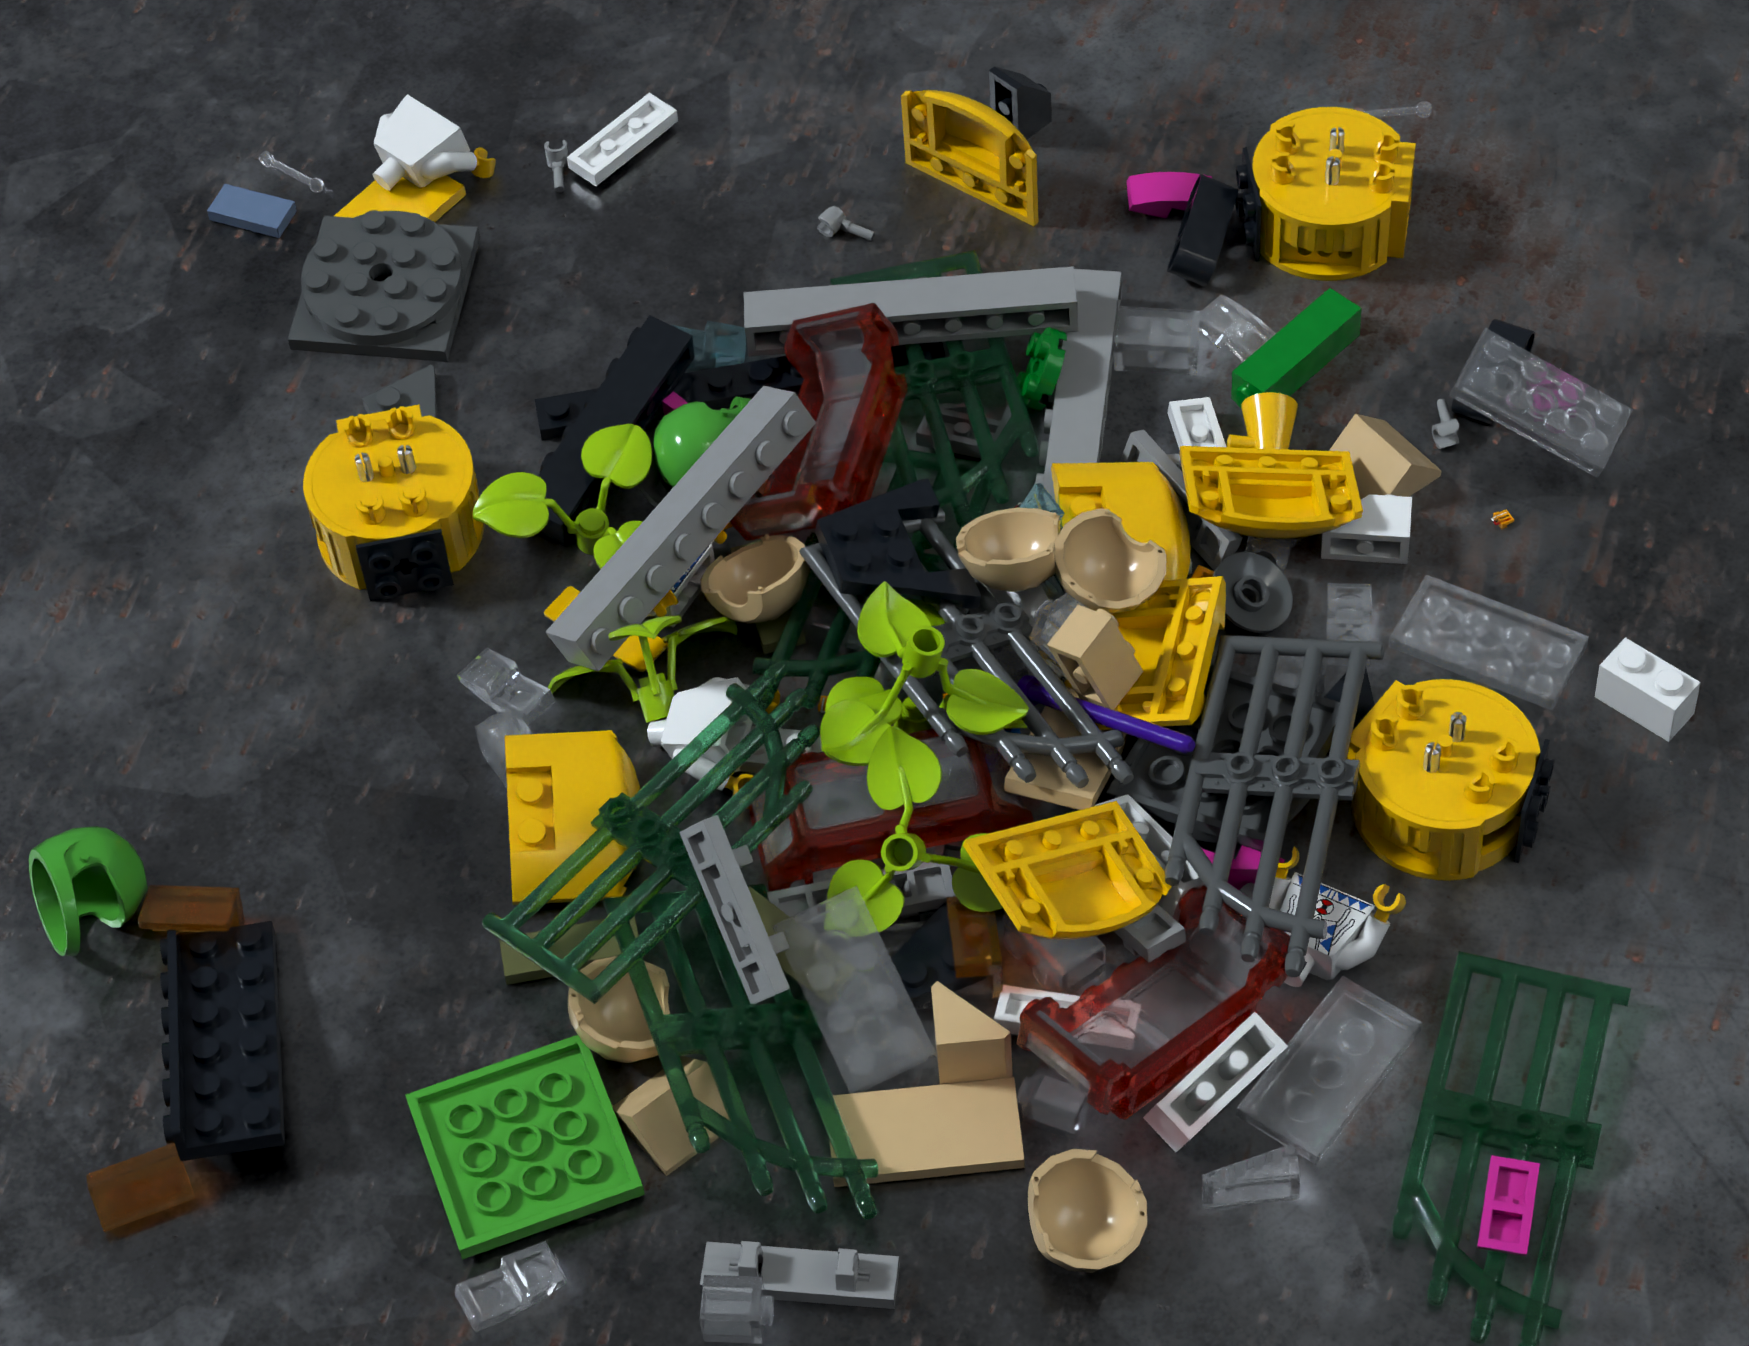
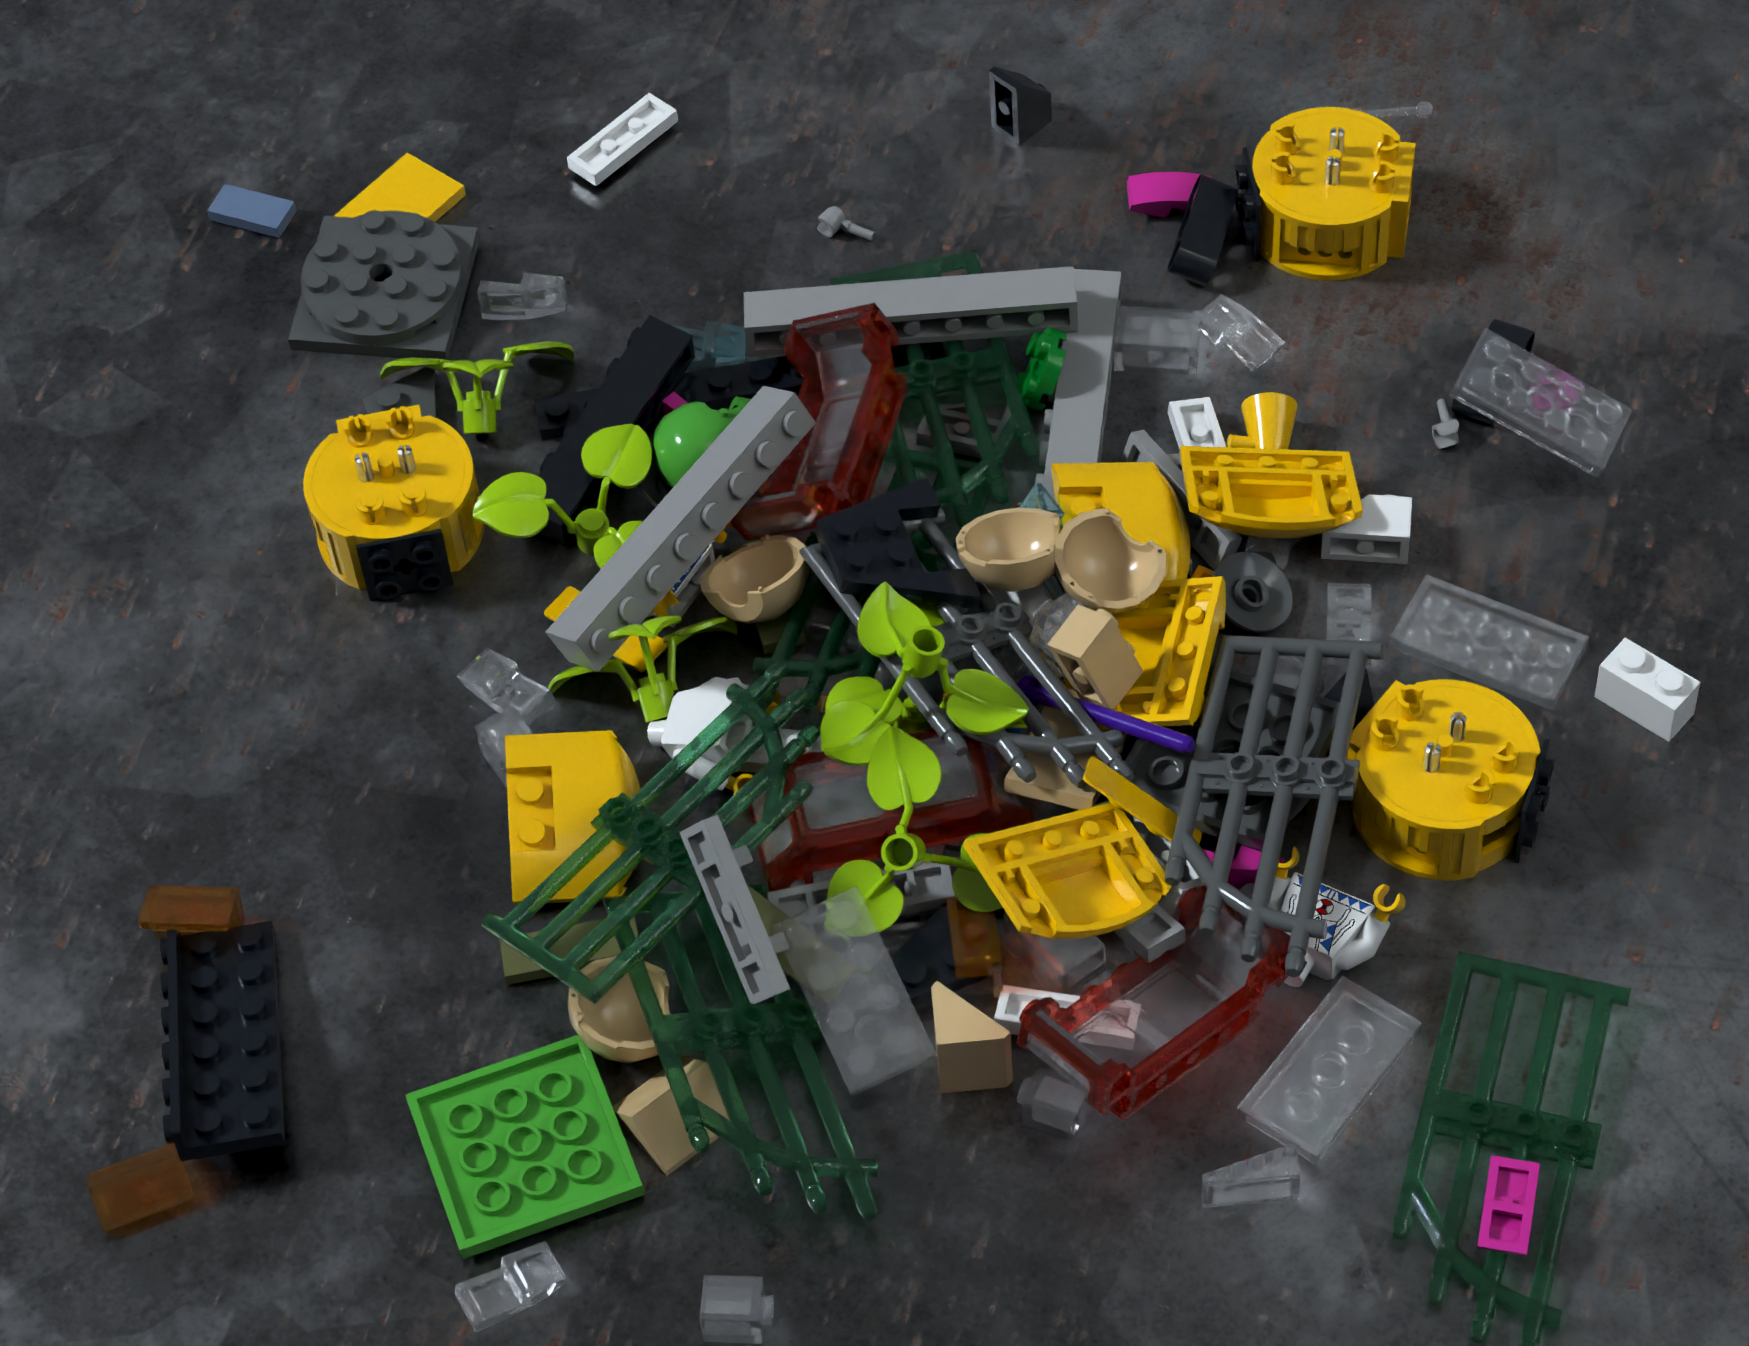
bright green piece [29,826,148,957] -> none
clear hinge [258,151,324,193] -> none
white torso [372,94,496,191] -> none
light grey hand [544,140,569,193] -> none
light grey hinge [700,1241,900,1309] -> none
tan tile [826,1077,1025,1187] -> none
yellow slope [901,90,1039,227] -> none
tan cylinder [1028,1149,1147,1273] -> none
white brick [1143,1012,1288,1152] -> none
green brick [1231,288,1362,408] -> none
tan slope [1329,414,1441,500] -> none
light orange piece [1491,509,1514,530] -> none
none -> lime plant [380,341,574,434]
none -> clear slope [477,273,568,320]
none -> yellow piece [1083,756,1202,844]

